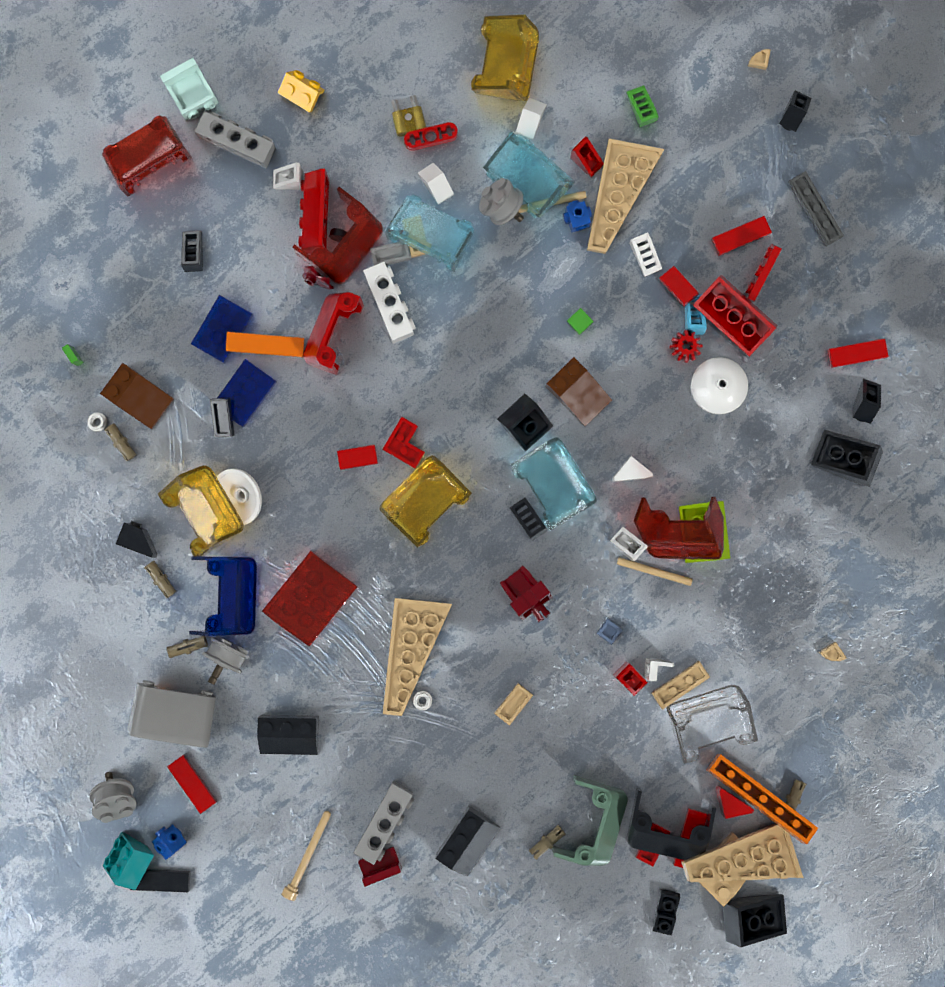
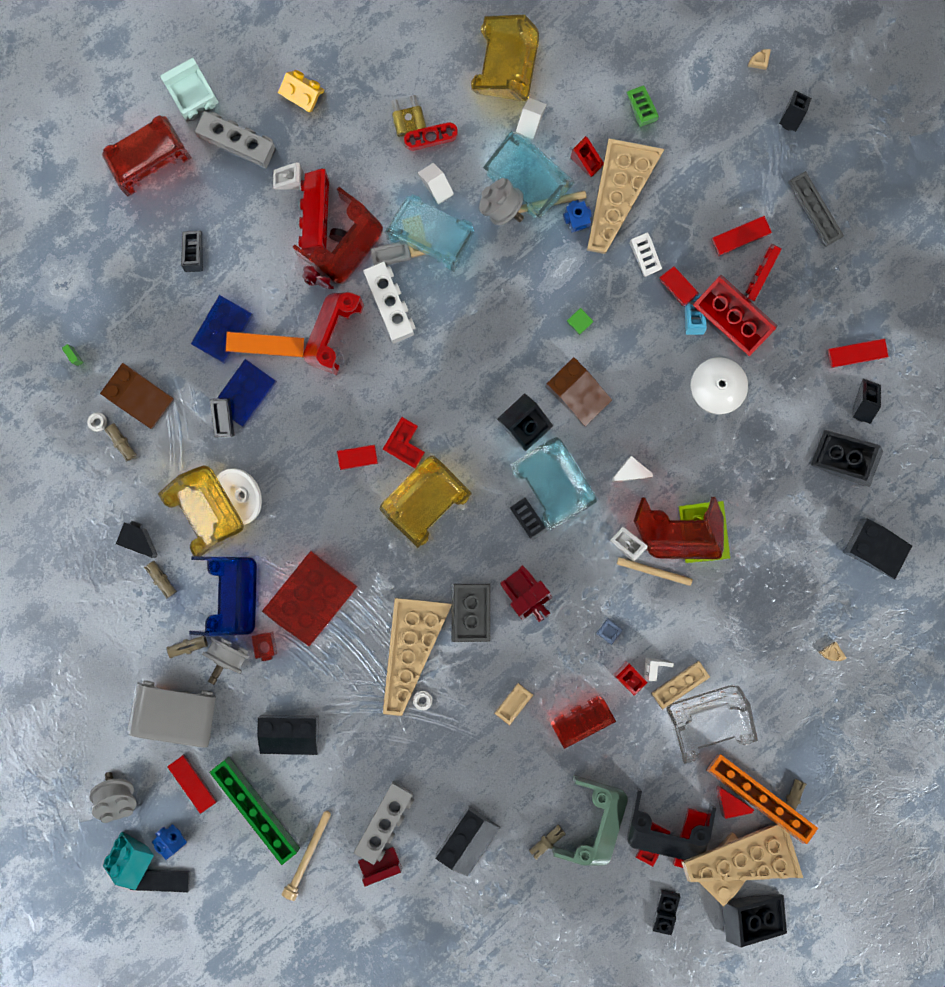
red gear [669,330,703,363] -> none
none -> green brick [209,757,300,865]
none -> clear red brick [251,631,277,661]
none -> dark grey tile [451,584,490,642]
none -> clear red slope [551,696,616,749]
none -> black slope [843,518,912,580]

